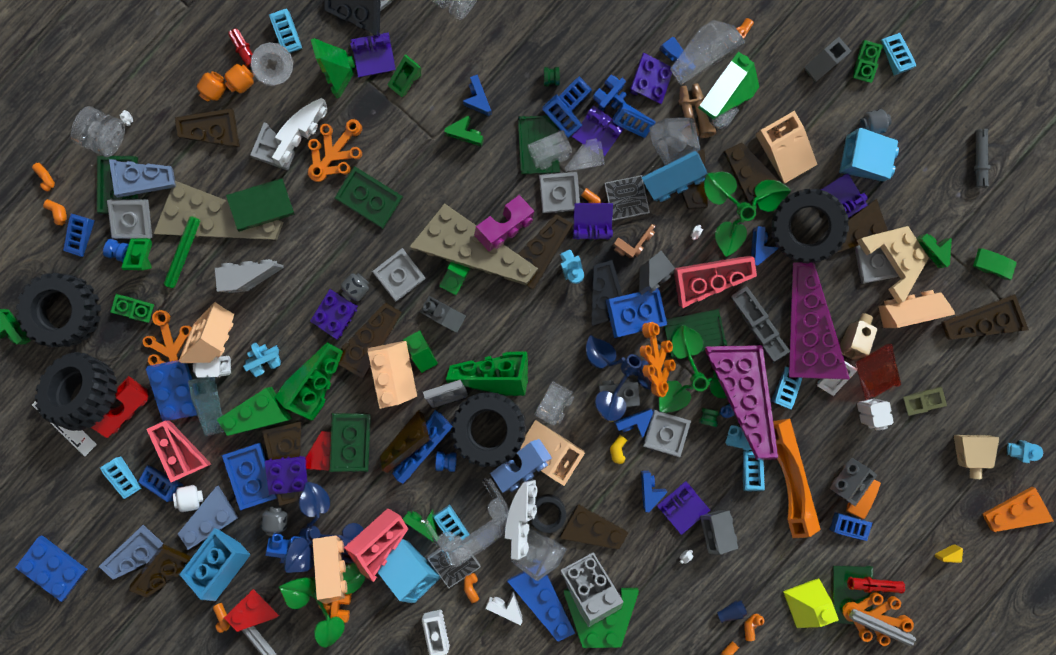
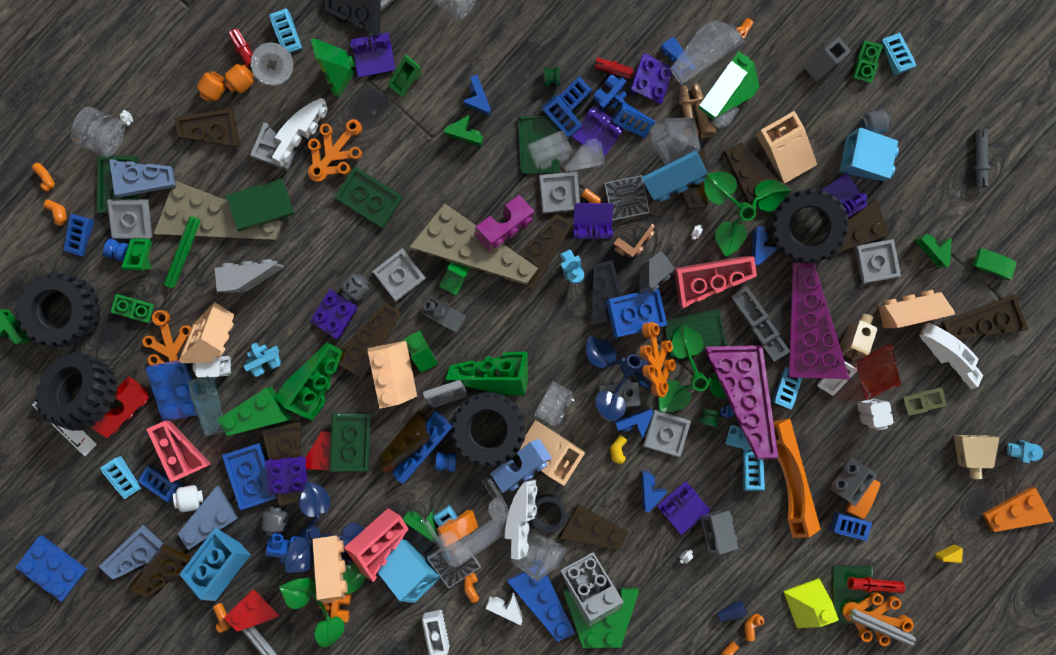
tan wing [857,226,929,304] -> none
none -> orange slope [437,510,478,546]
none -> red axle [594,57,633,79]
none -> white slope [919,323,983,389]

